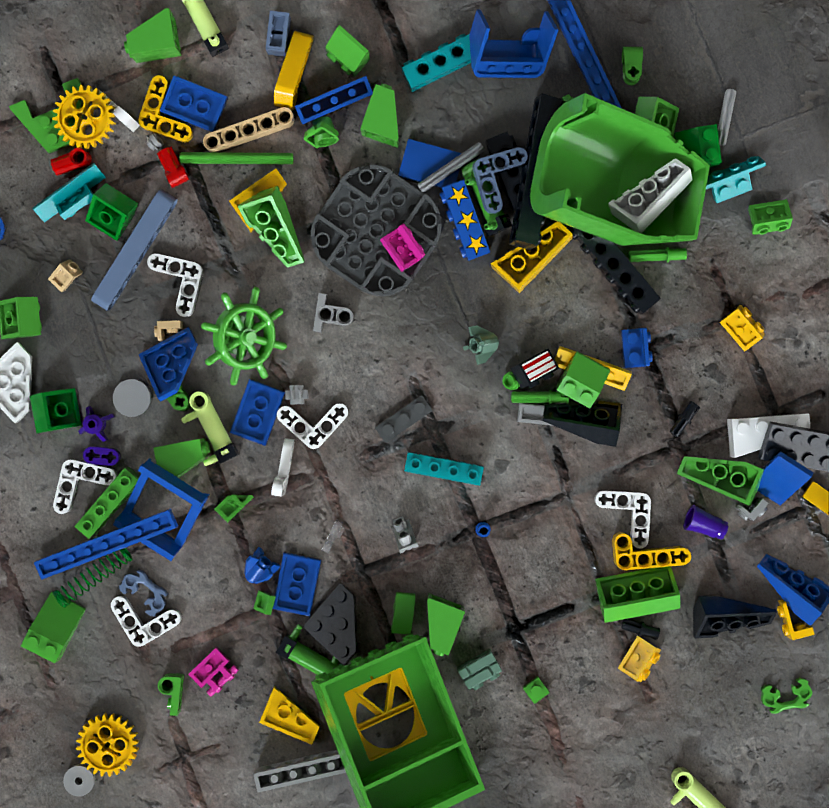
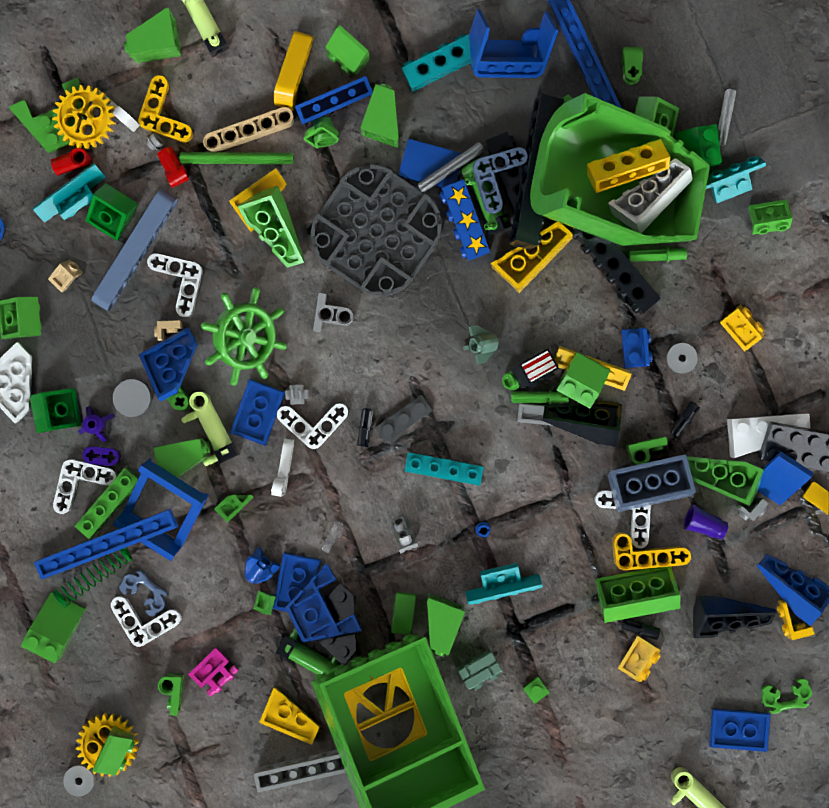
blue plate [160,76,228,132] -> none
sand blue brick [266,11,291,57] -> none
dark pink bracket [380,223,425,272] -> none
none -> bright green slope [92,726,136,775]
none -> blue wing [286,564,362,642]
none -> black axle [356,408,373,447]
none -> teal bracket [465,563,543,605]
none -> yellow brick [587,139,670,193]
none -> sand blue brick [607,454,696,512]
none -> bright green plate [626,437,668,465]
none -> light grey piece [666,343,698,374]
none -> blue tile [709,708,770,752]

